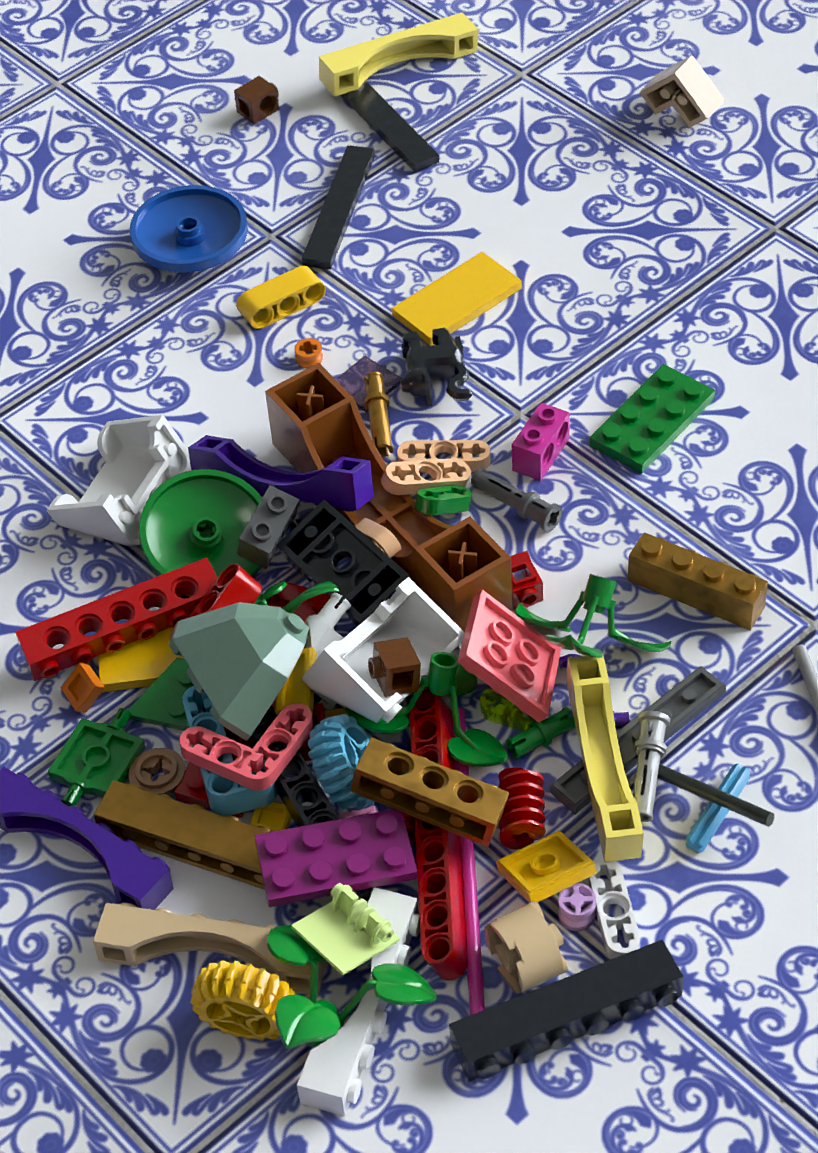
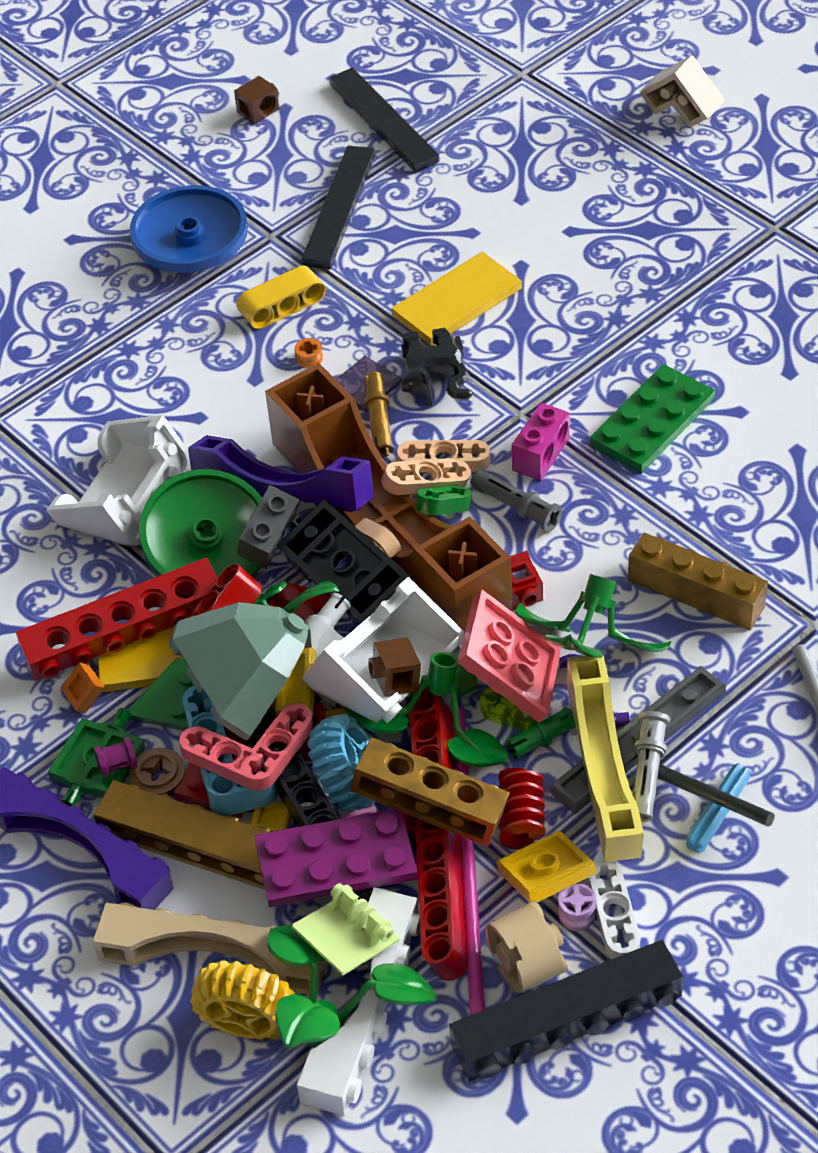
light yellow arch [319,12,479,97] -> none
none -> magenta bush [93,737,138,777]

